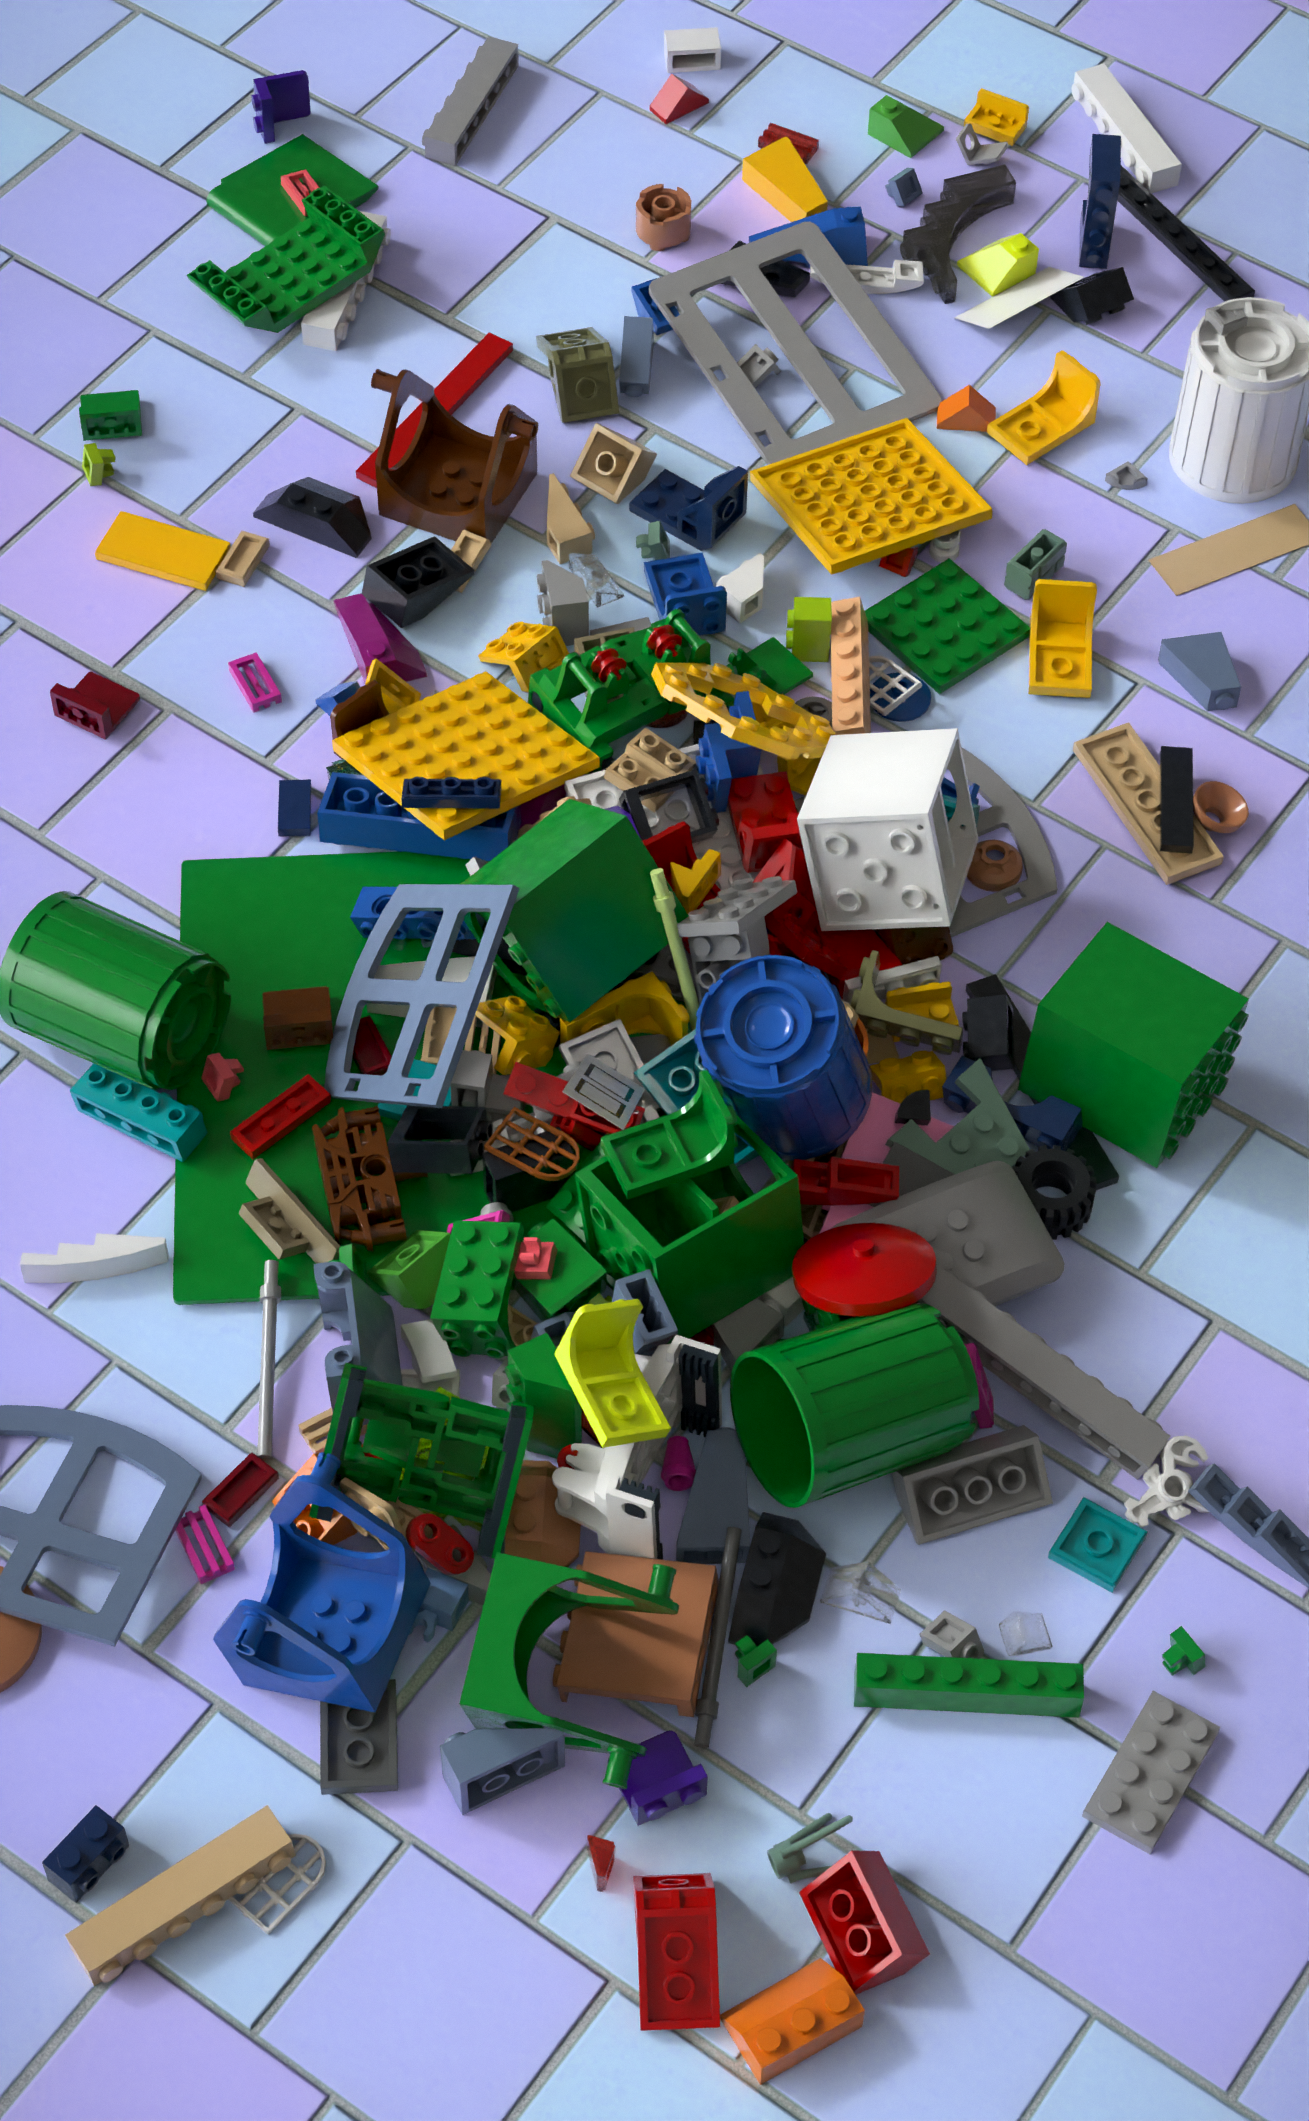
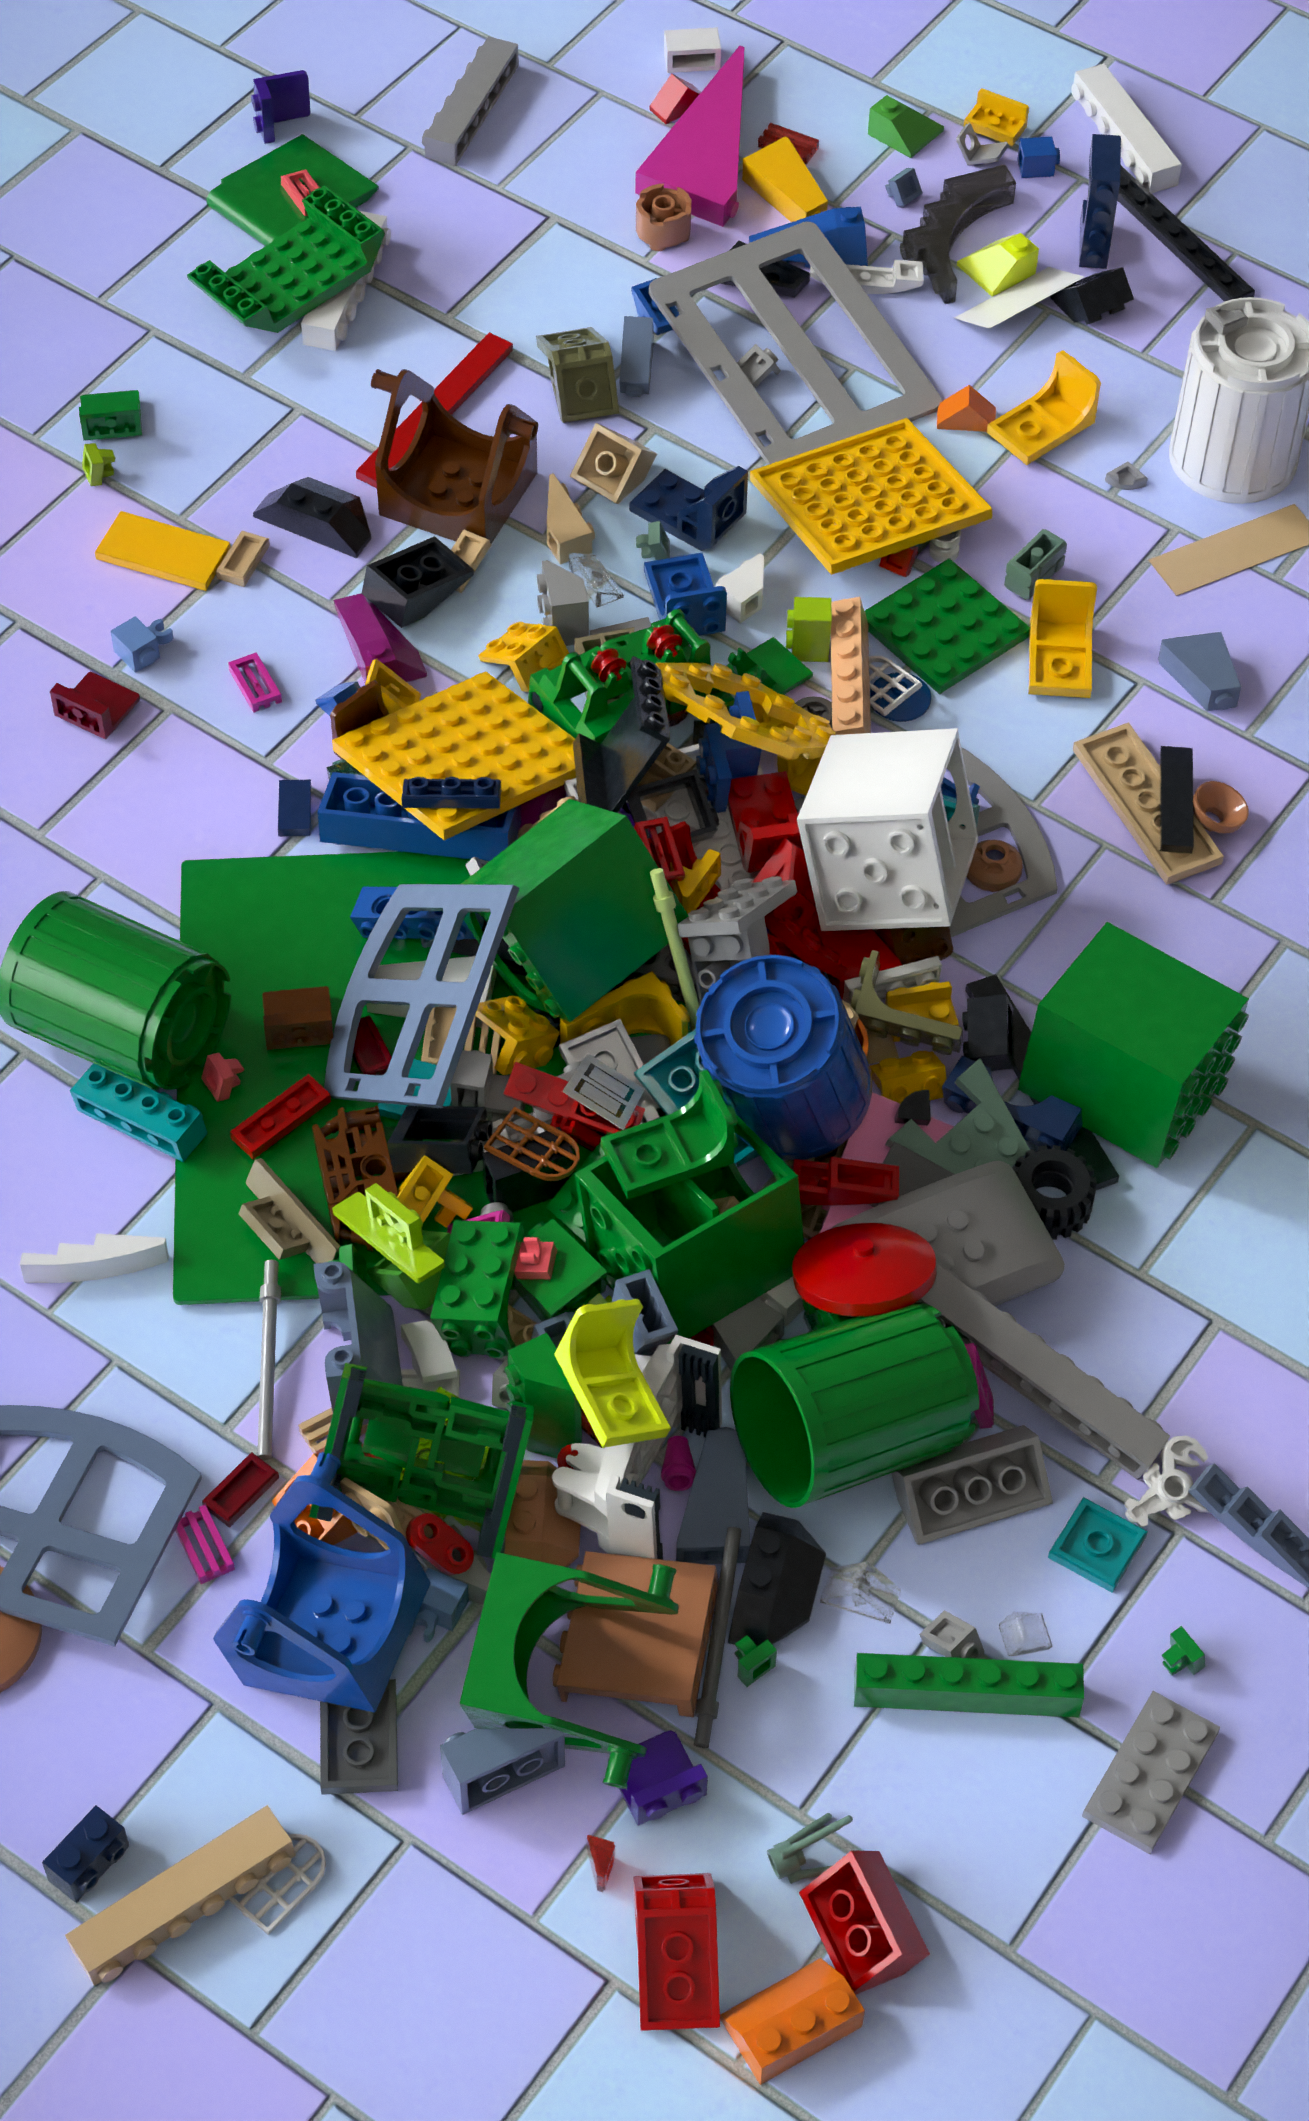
none -> medium blue brick [110,616,174,673]
none -> lime bracket [332,1183,445,1283]
none -> yellow slope [397,1156,453,1223]
none -> light orange tile [435,1188,473,1228]
none -> black panel [573,656,671,813]
none -> red tile [634,816,686,883]
none -> dark pink slope [635,45,745,227]
none -> blue brick [1017,136,1060,178]

